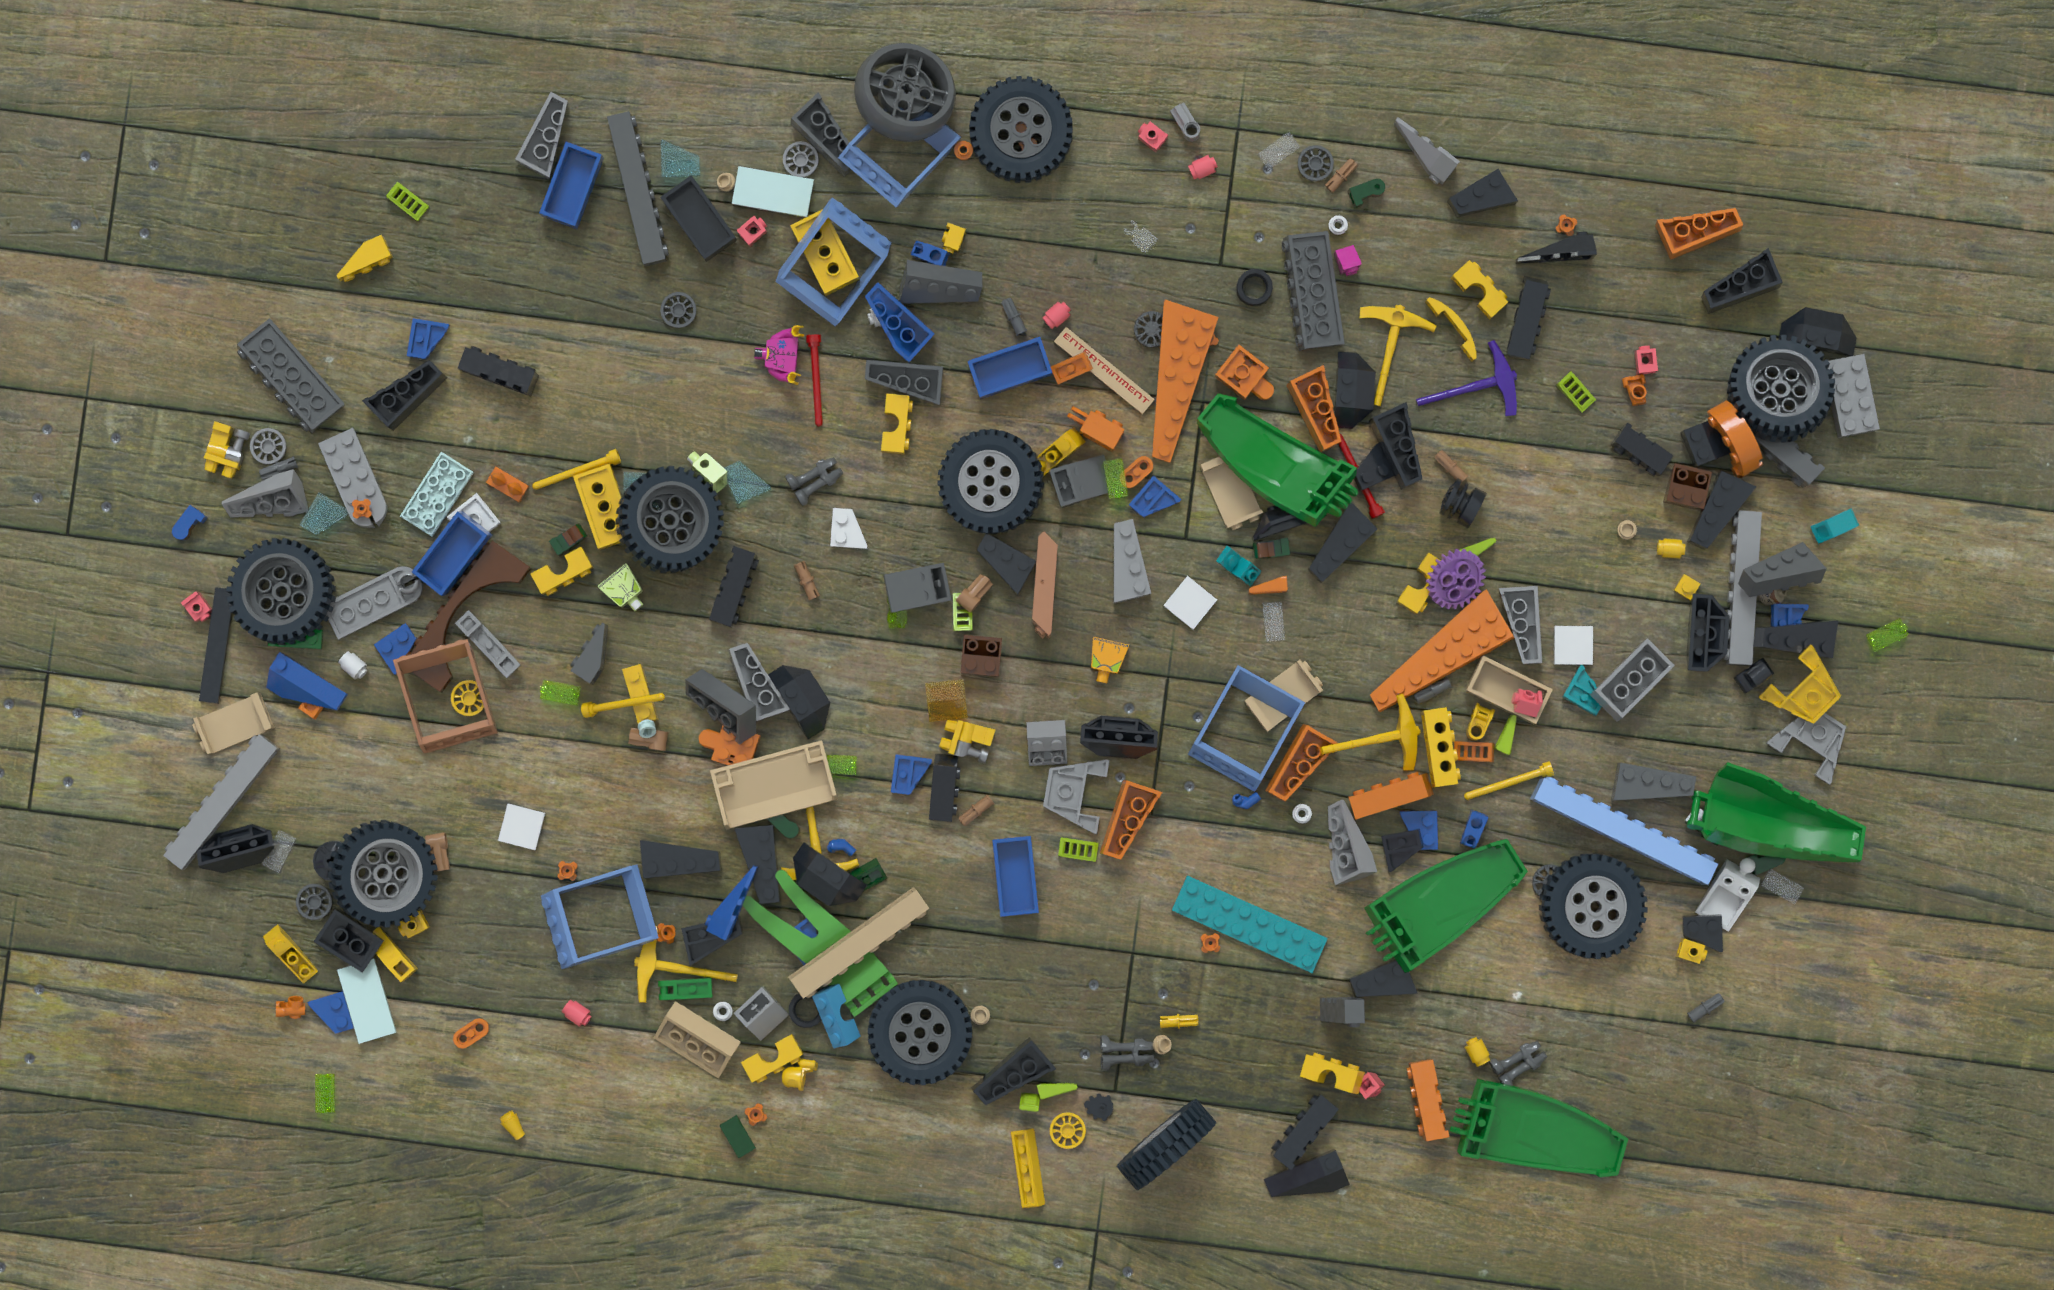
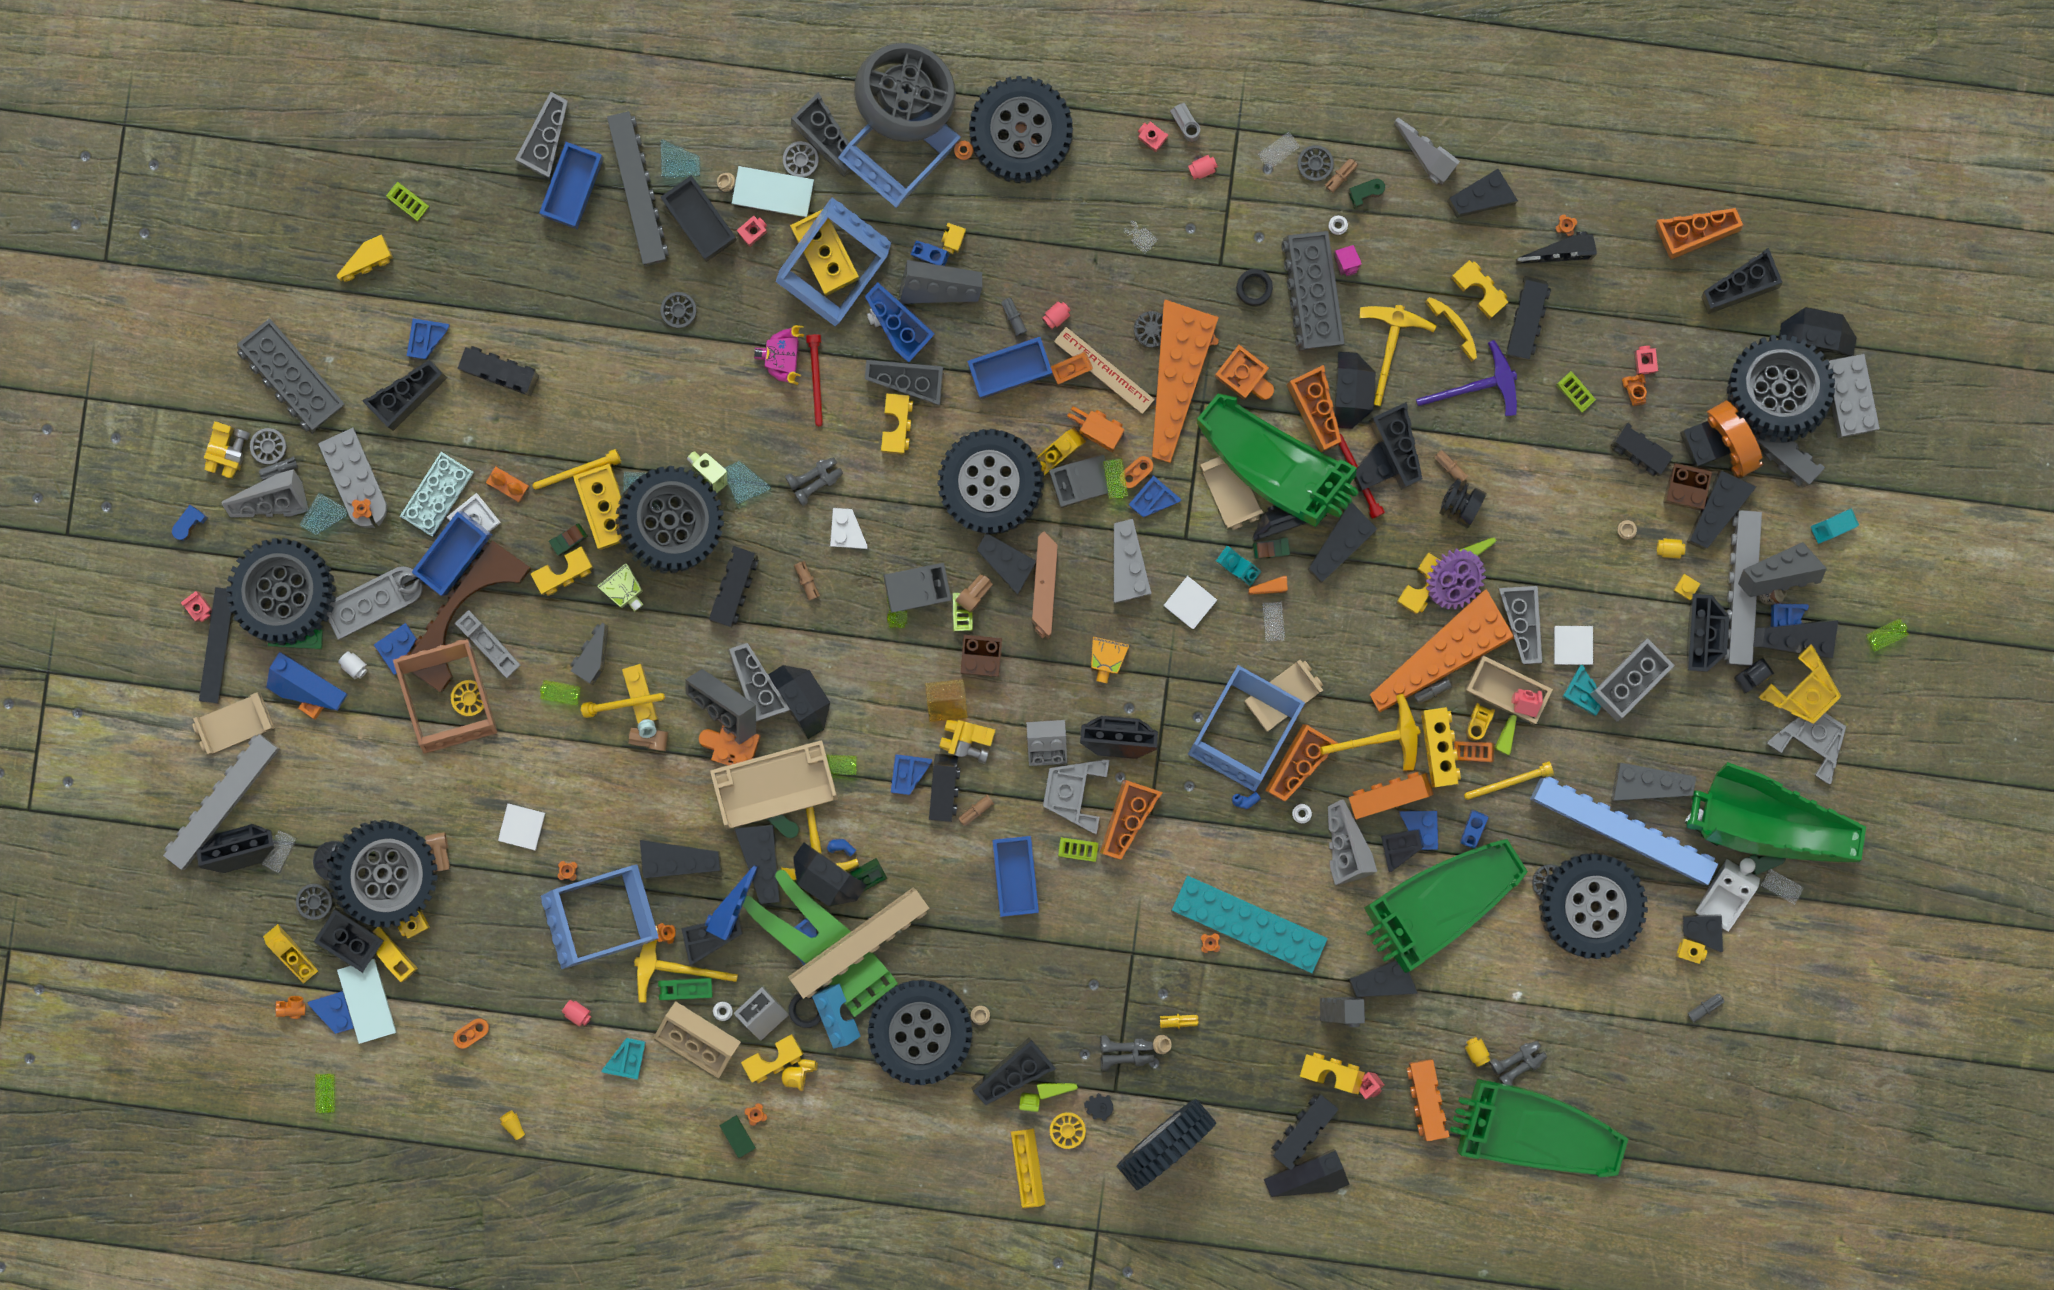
none -> teal wing [601,1038,646,1080]

